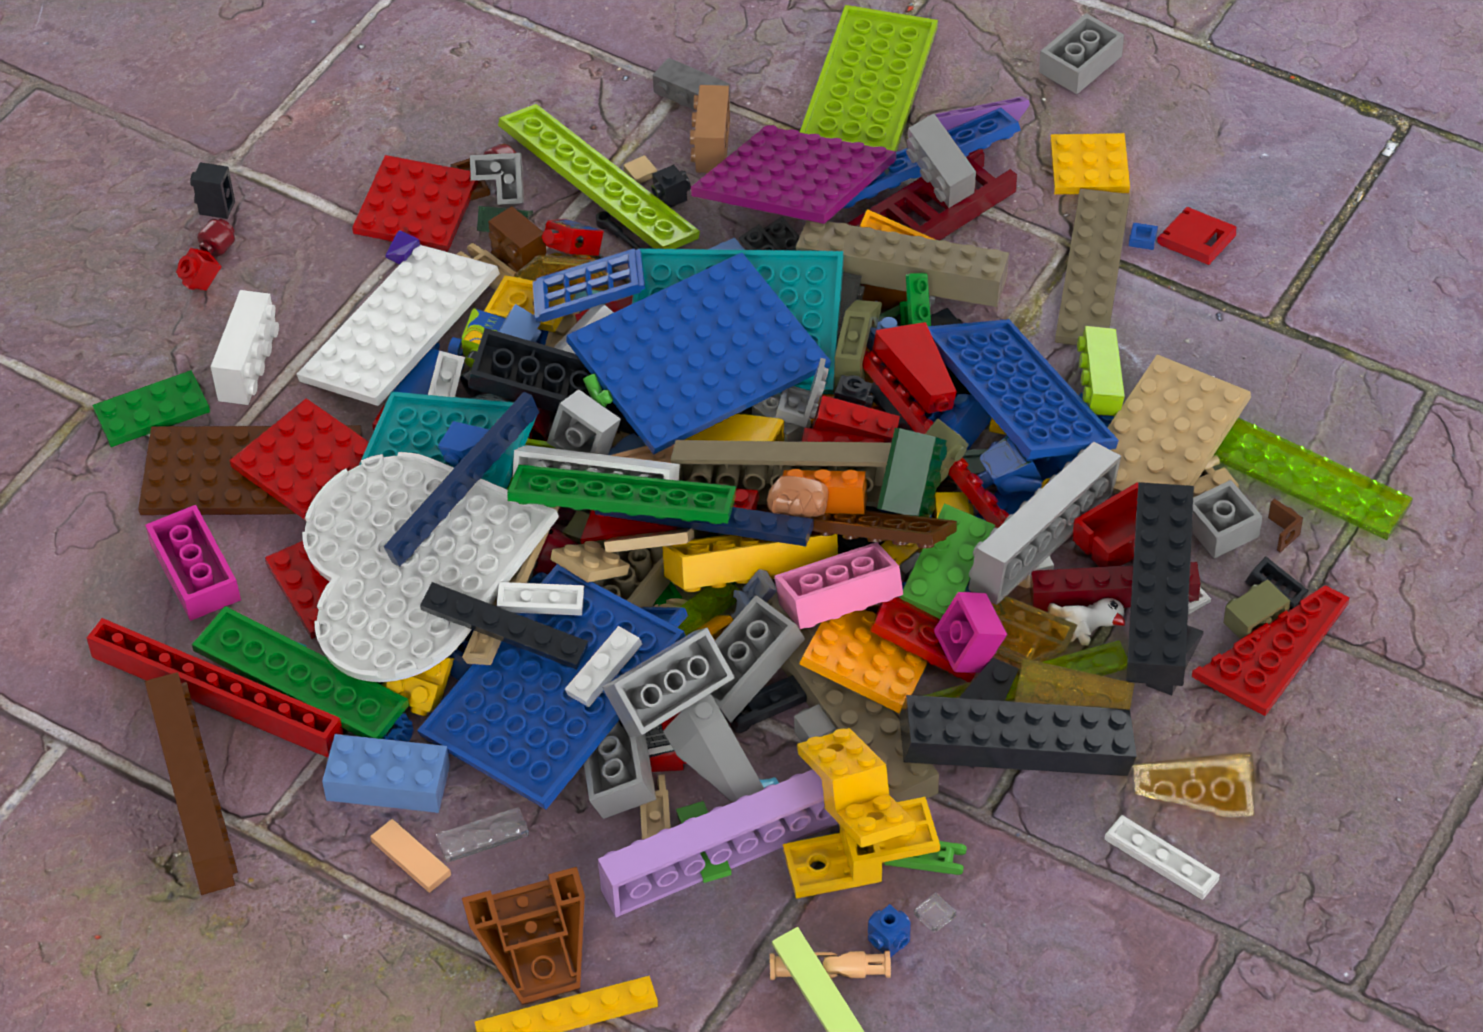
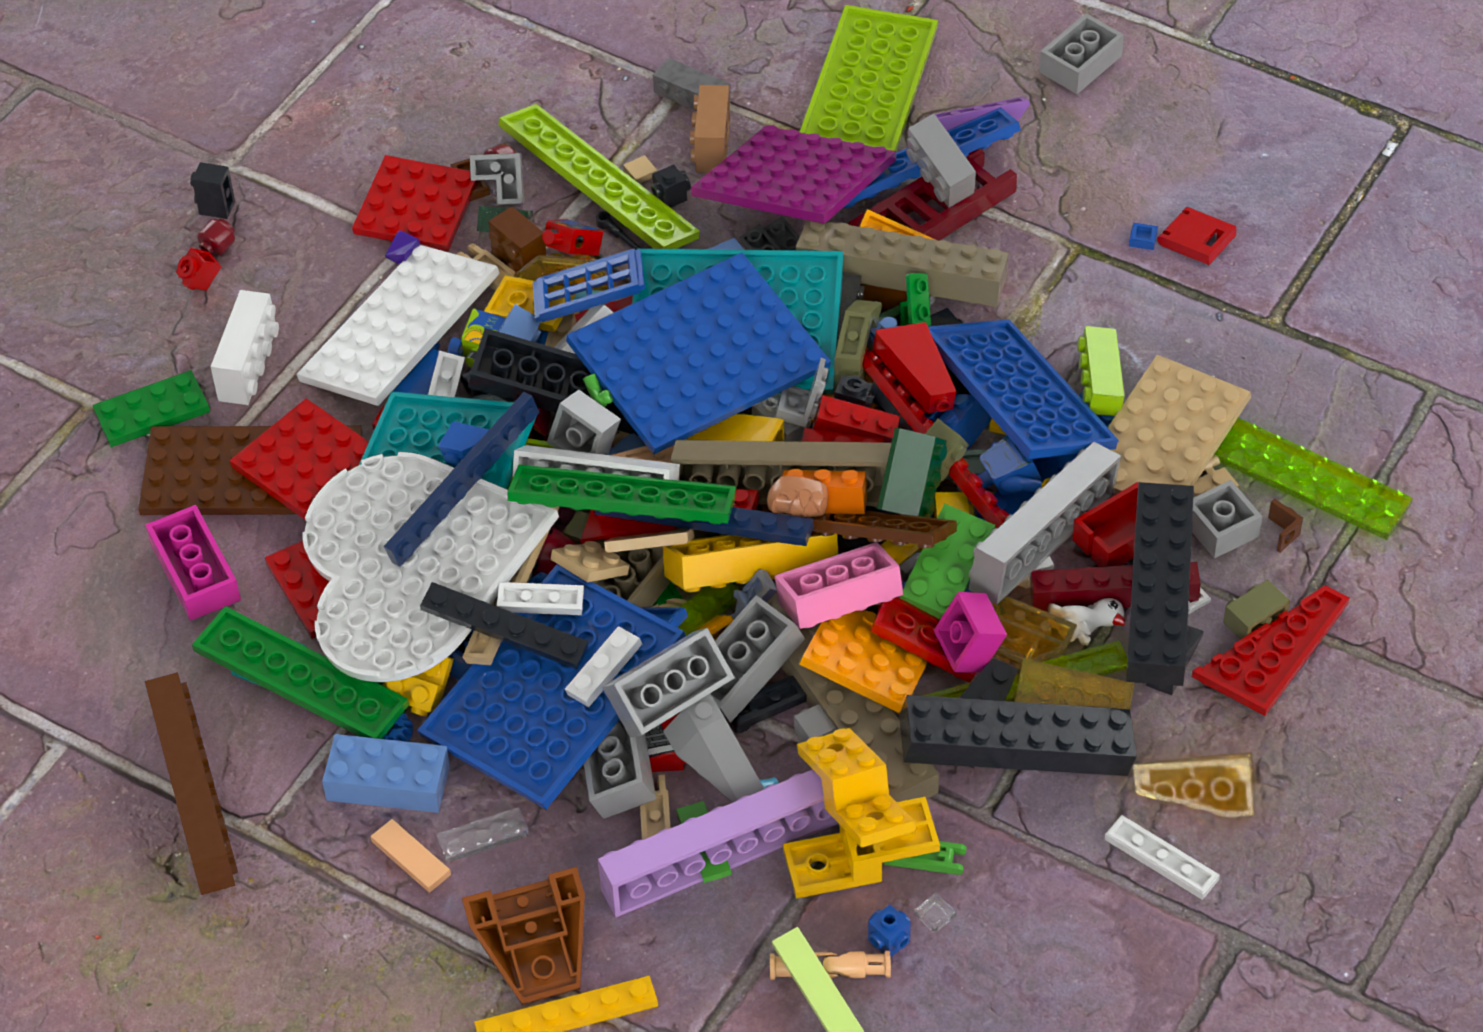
red brick [86,618,344,758] -> none
yellow plate [1050,133,1130,194] -> none
dark tan plate [1055,188,1130,345] -> none
black slope [1245,556,1309,609] -> none

